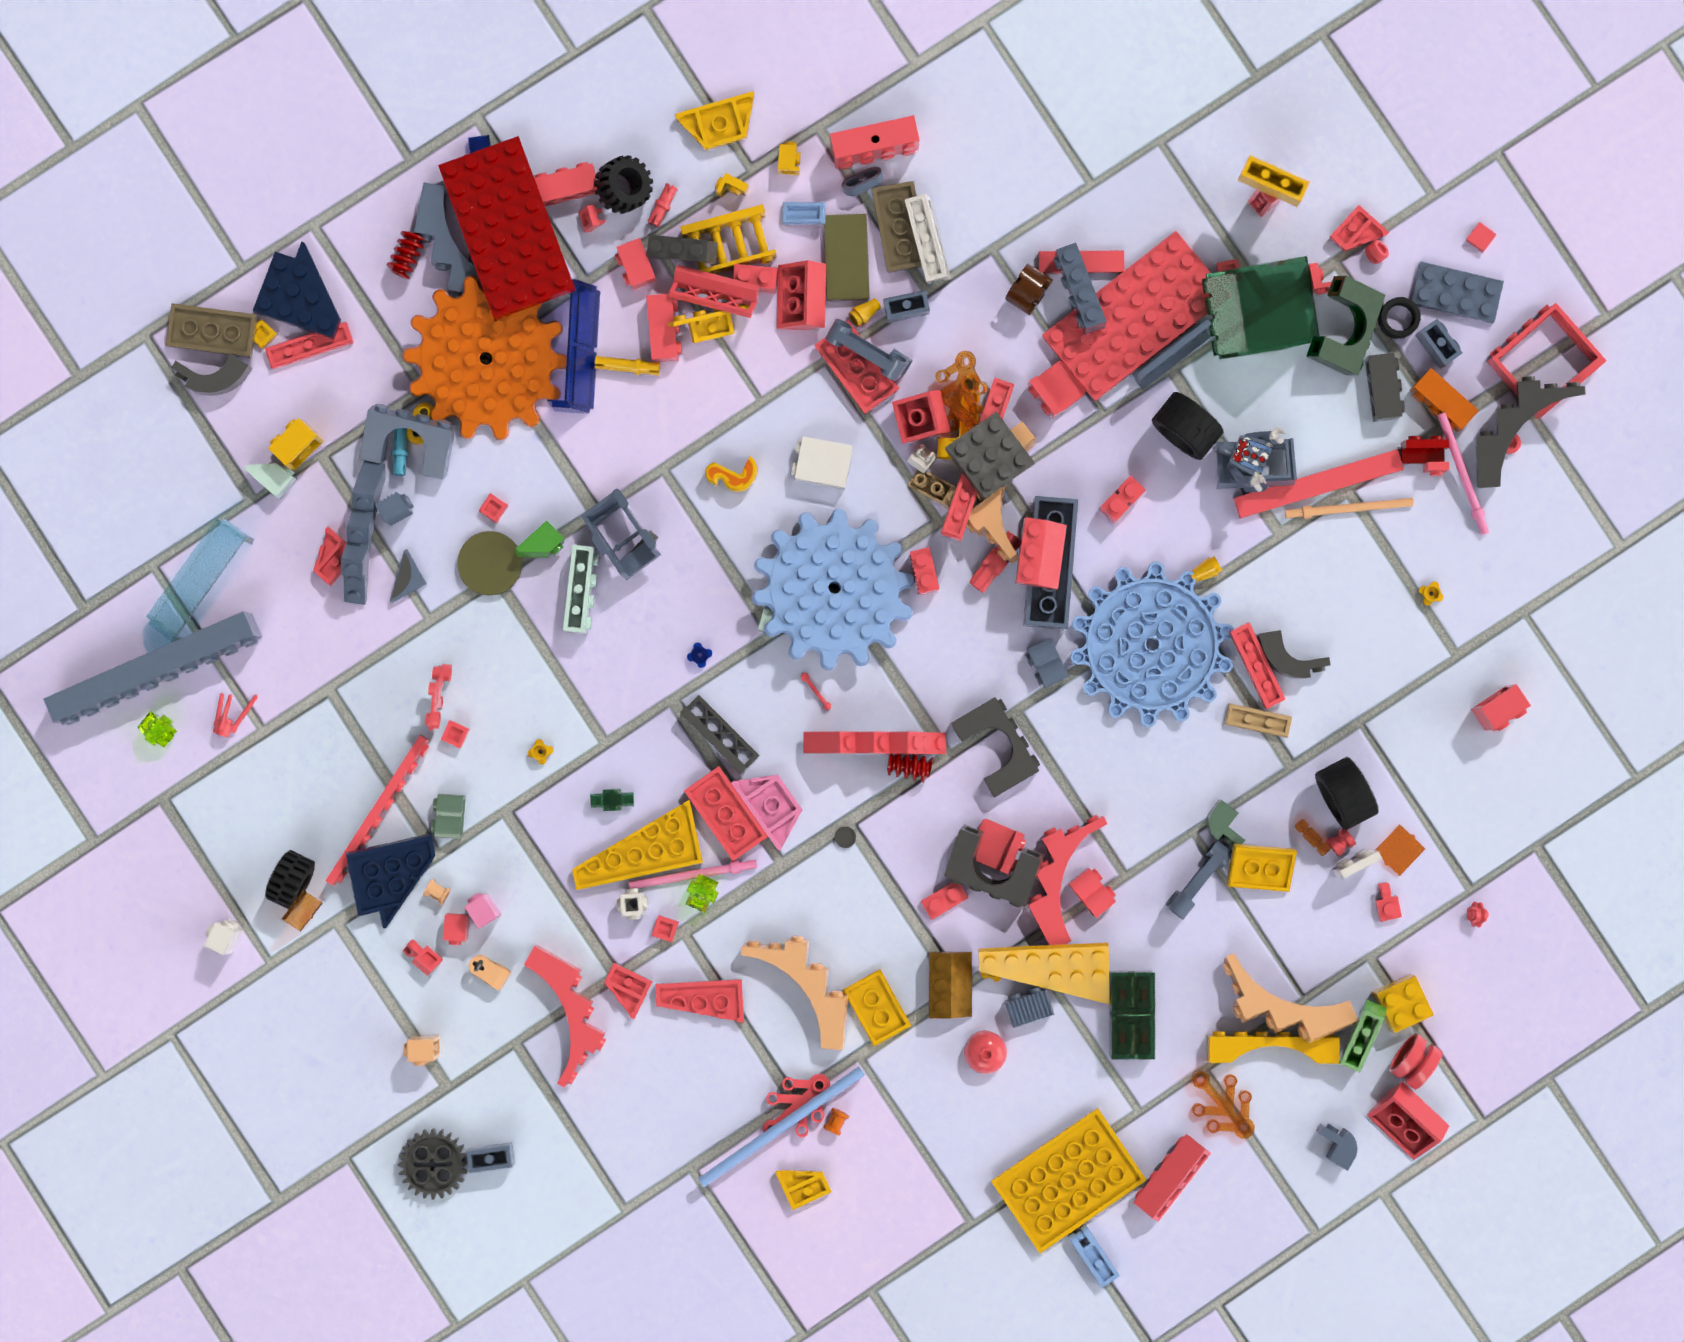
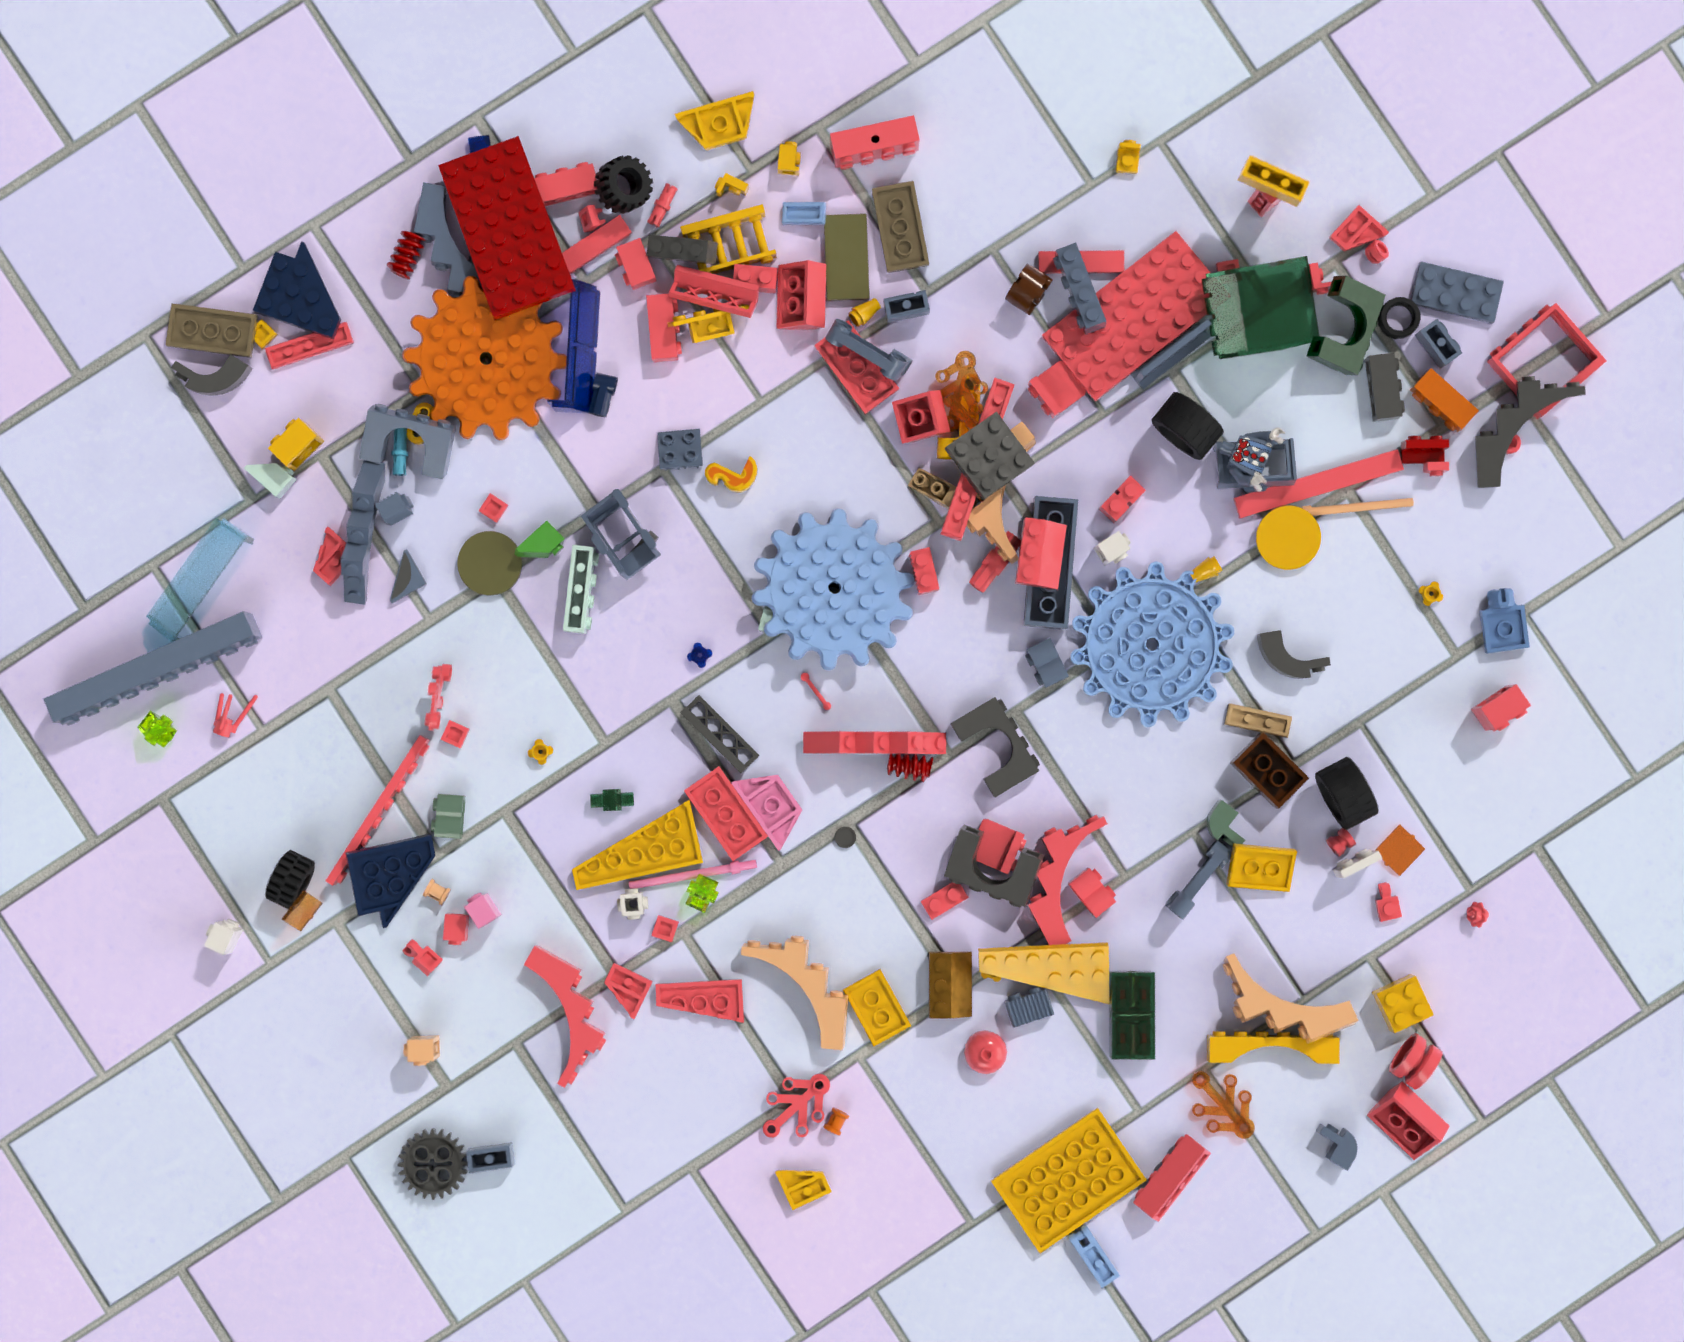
light nougat piece [469,955,511,991] -> none
yellow pin [595,355,660,376] -> none
light blue piece [698,1067,865,1187] -> none
white brick [791,436,853,490] -> none
sand blue plate [842,167,884,197] -> none
white fence [905,193,951,283] -> none
white tile [907,443,937,474] -> none
coral plate [1229,622,1286,709] -> none
clear orange axle [1294,819,1331,856] -> none
bright green brick [1340,999,1387,1072] -> none
bright pink bar [1437,412,1489,535] -> none
coral tile [1466,222,1497,253] -> none
none -> coral tile [562,215,632,274]
none -> dark blue piece [588,372,618,418]
none -> sand blue hinge [657,429,703,471]
none -> white brick [1093,531,1131,566]
none -> yellow bracket [1116,140,1141,174]
none -> reddish brown brick [1230,732,1309,809]
none -> yellow tile [1256,505,1321,570]
none -> medium blue plate [1480,588,1530,653]

